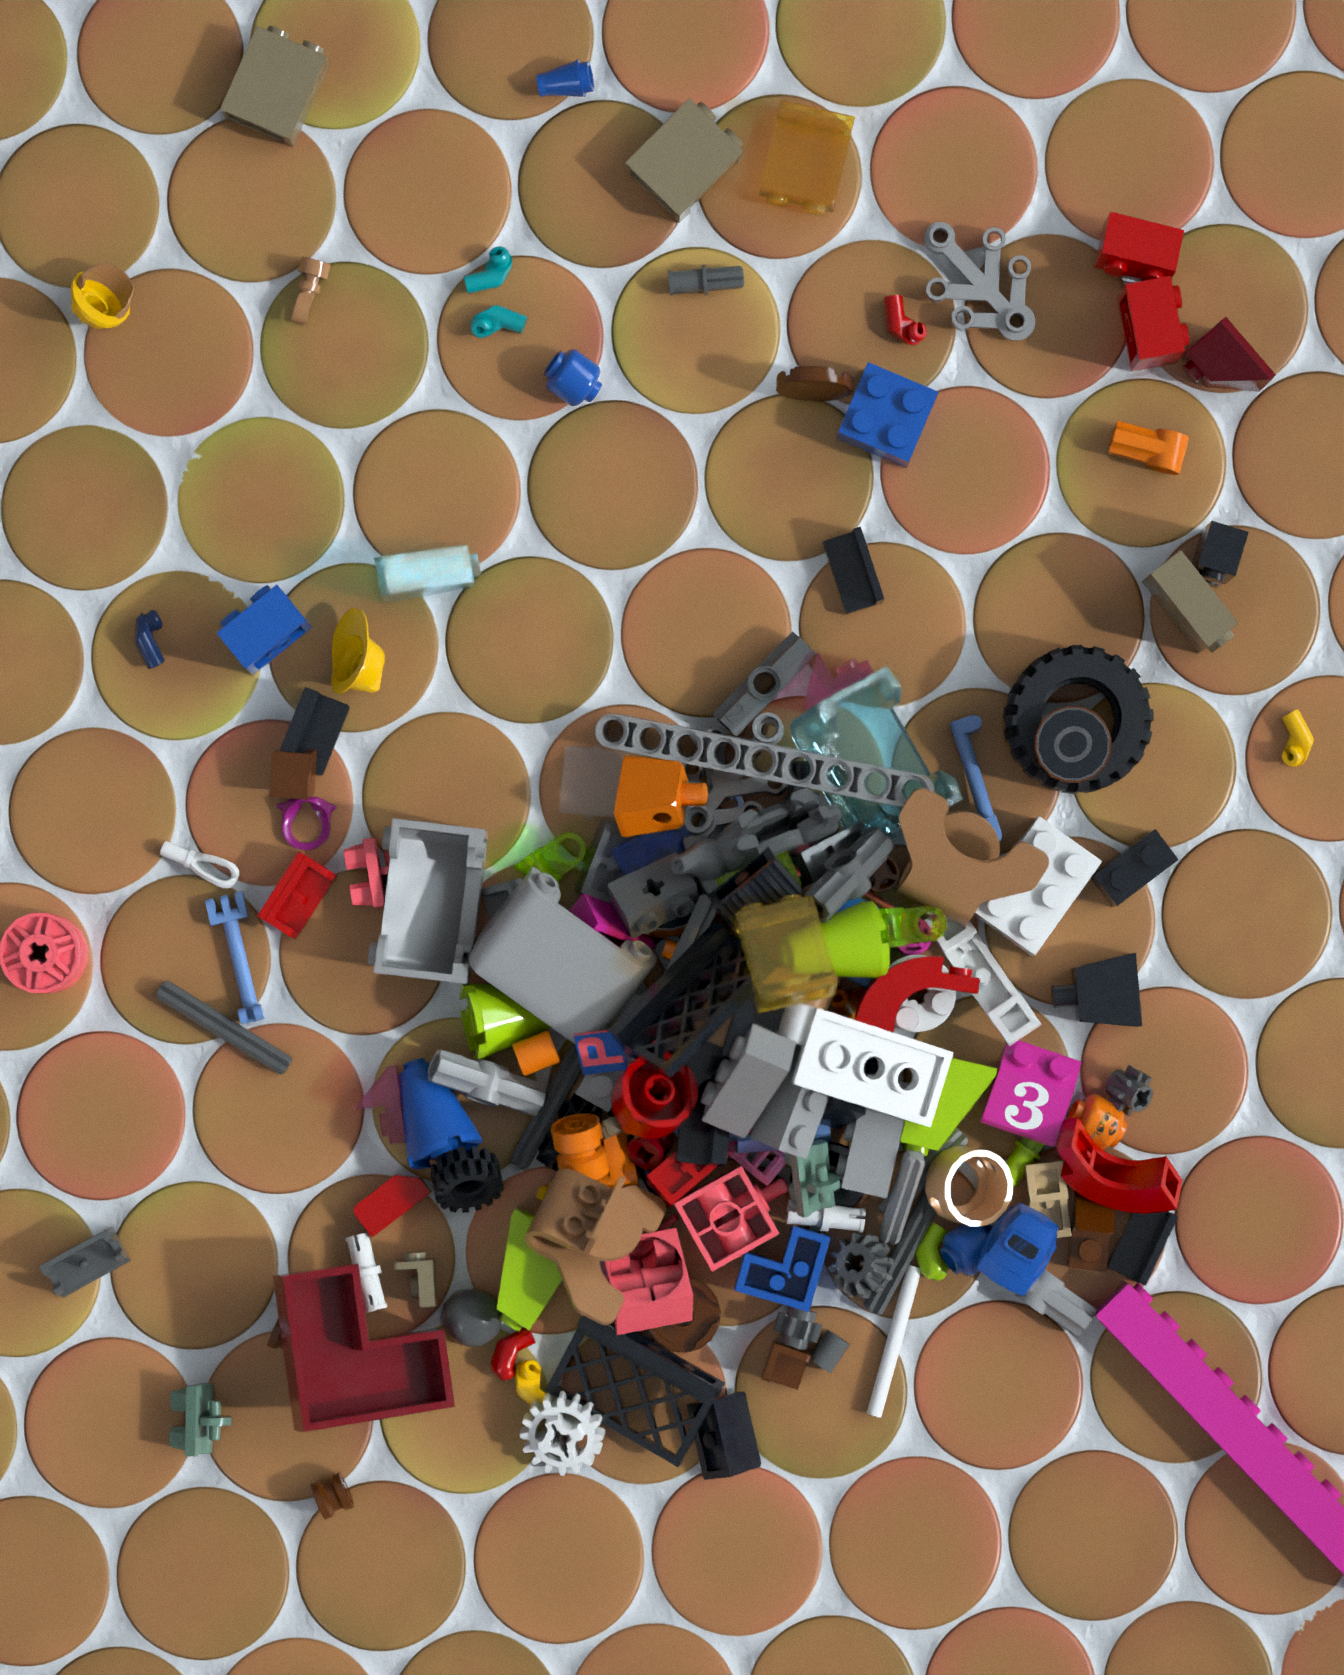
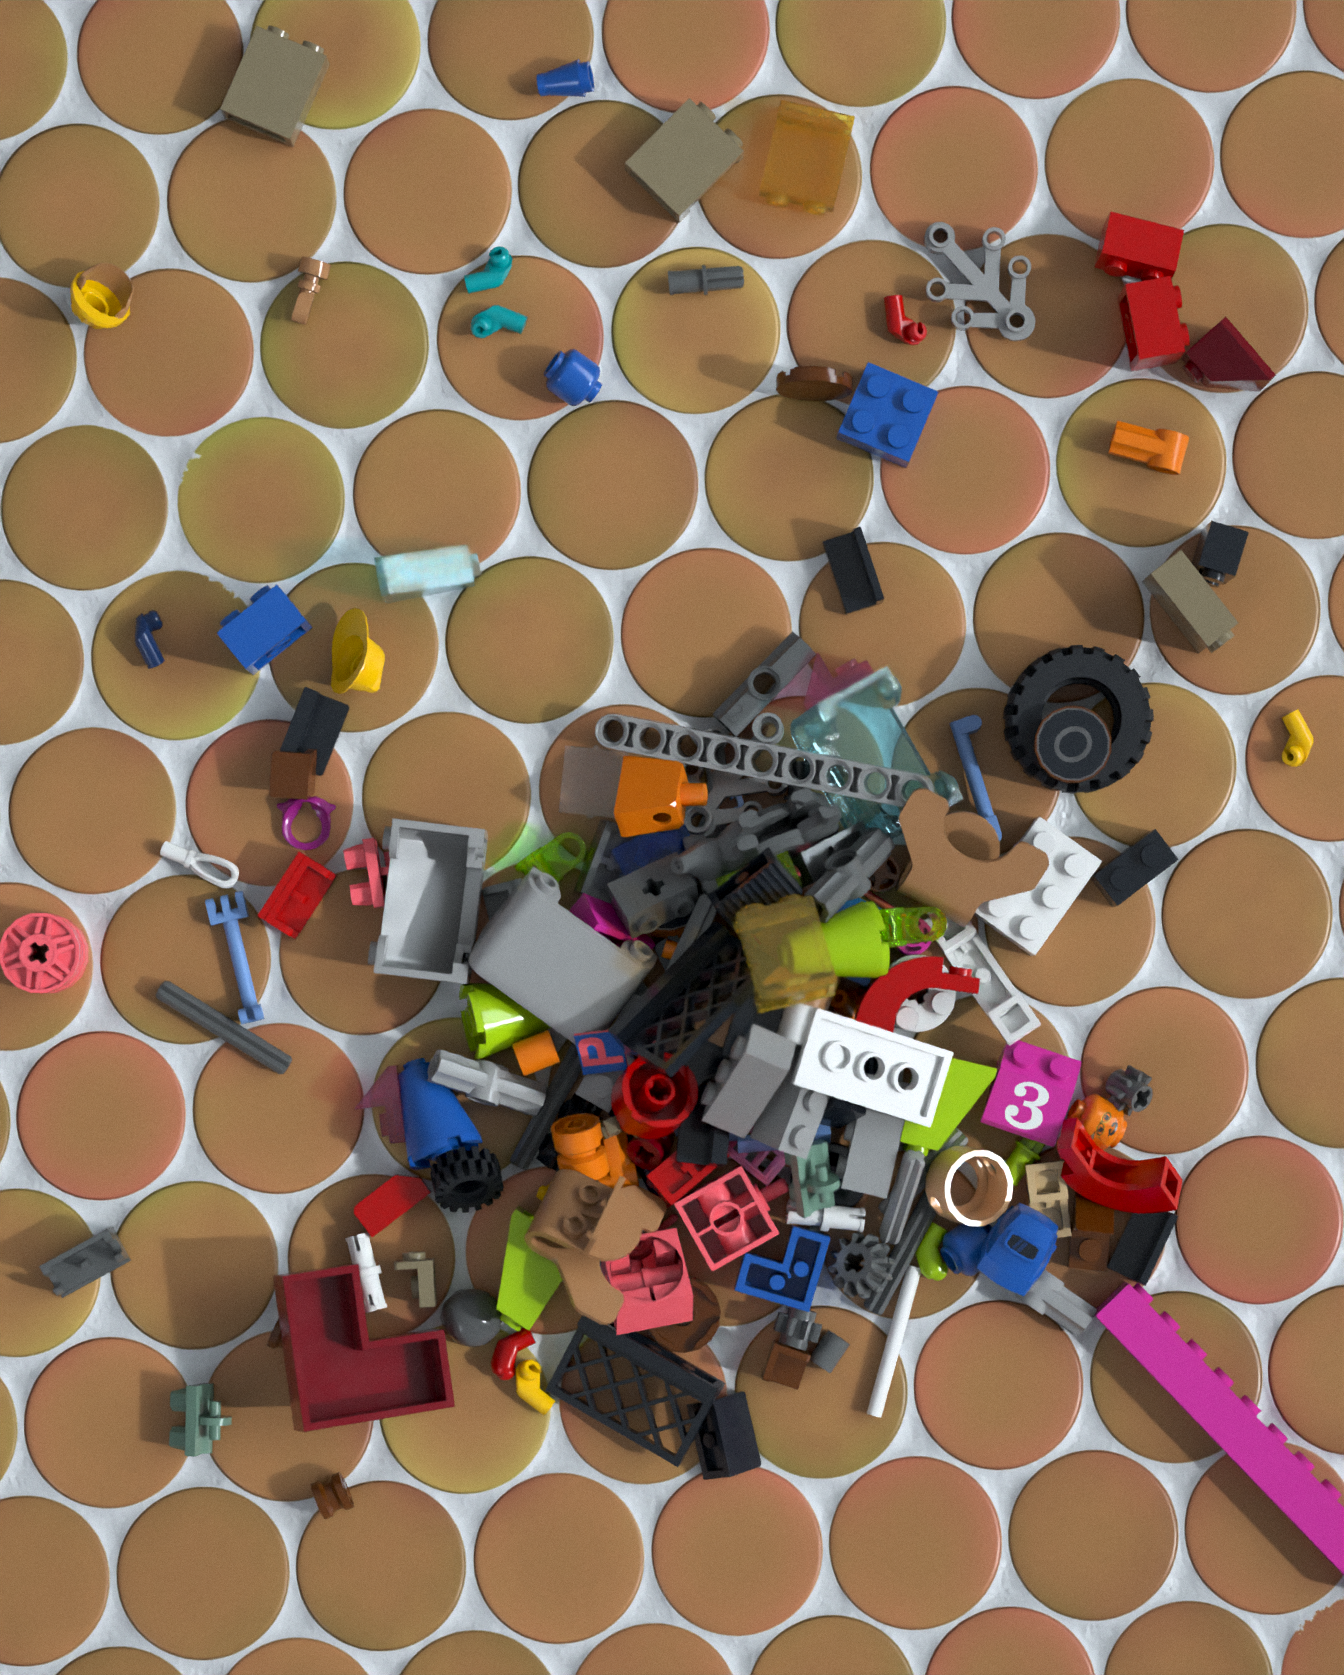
white gear [520,1391,605,1476] -> none
black torso [1051,953,1142,1027] -> none

